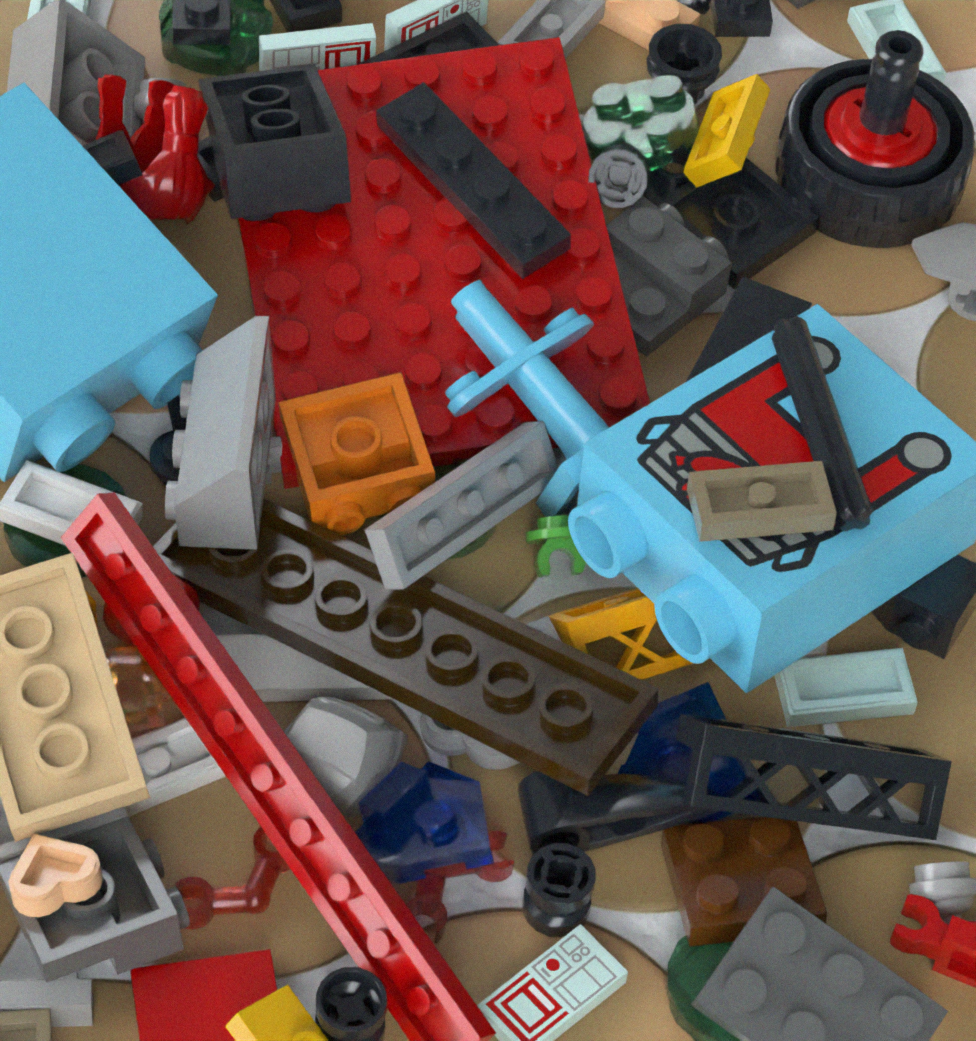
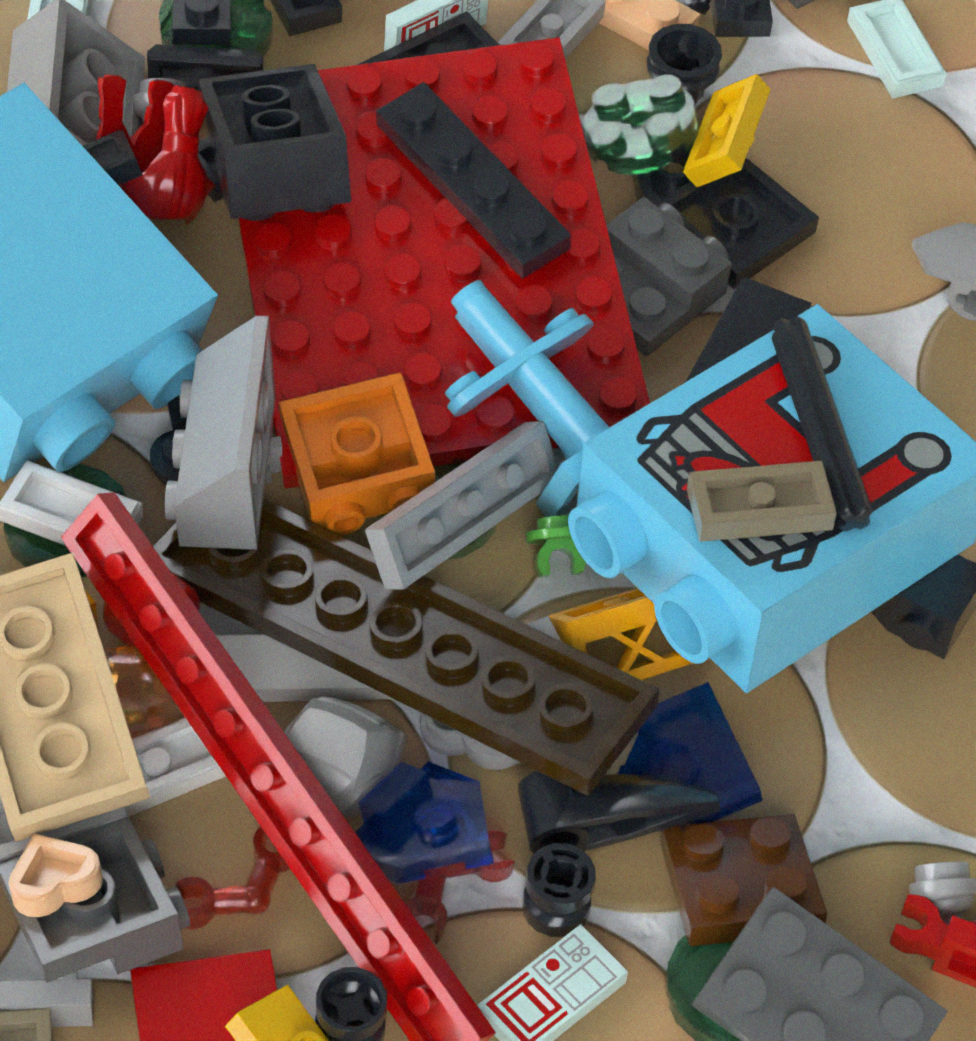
light aqua tile [259,23,376,71] -> none
wheel [588,143,650,208] -> none
black fence [676,713,952,840] -> none
light aqua tile [774,648,918,727] -> none
black wheel [775,30,975,248] -> none
none -> black tile [147,44,264,91]

